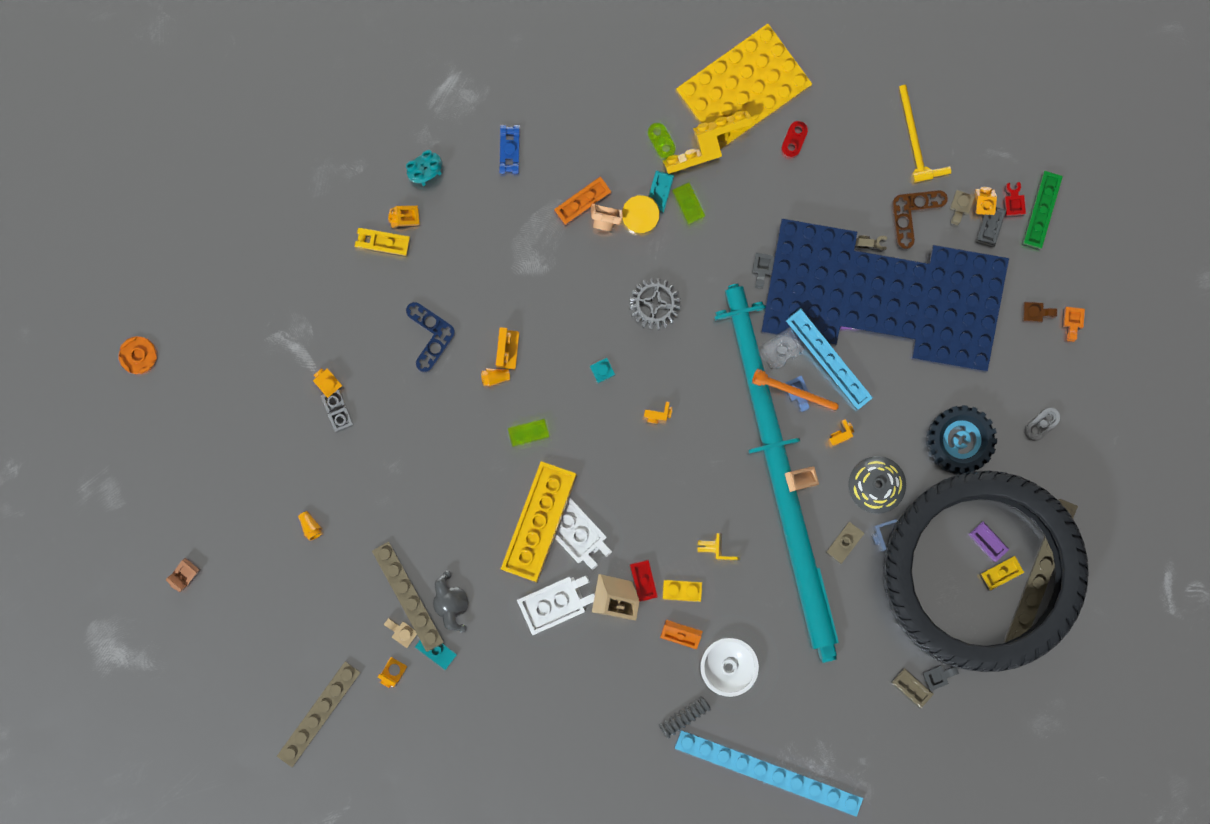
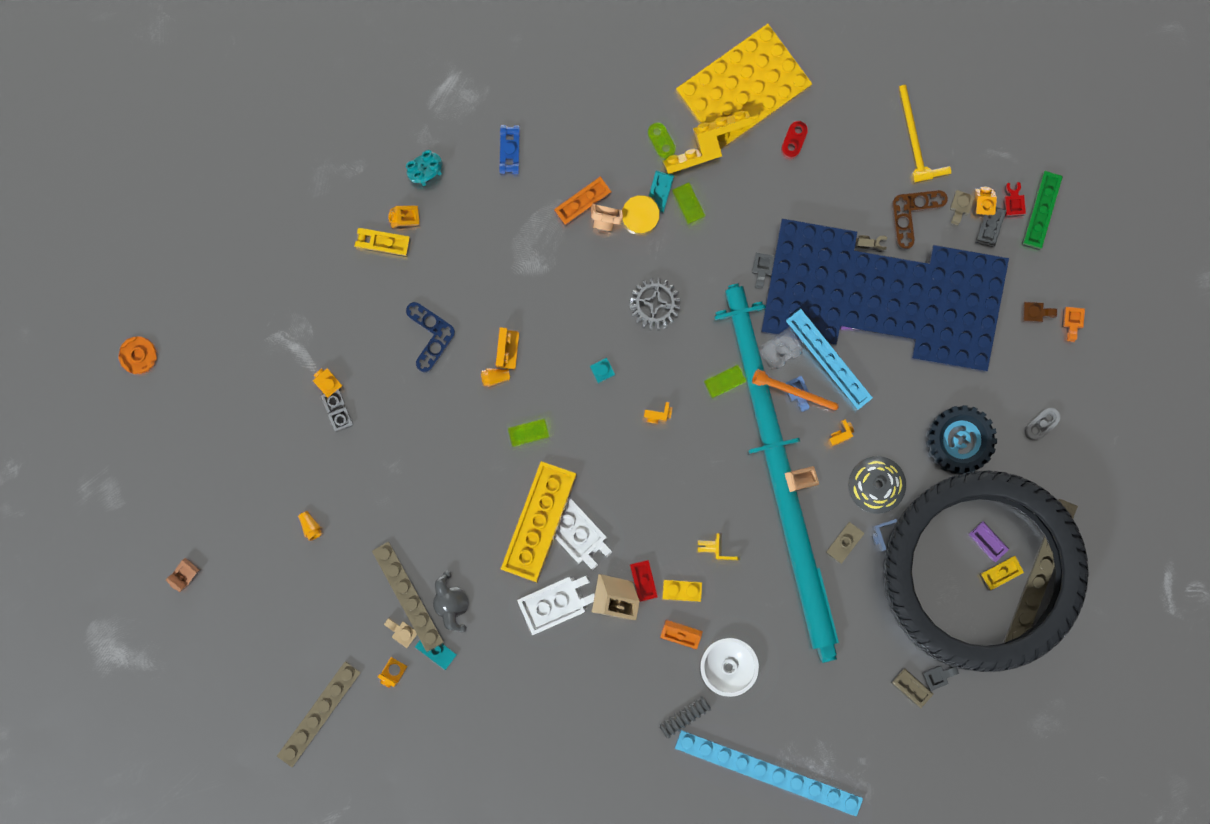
none -> clear neon green plate [704,365,747,399]

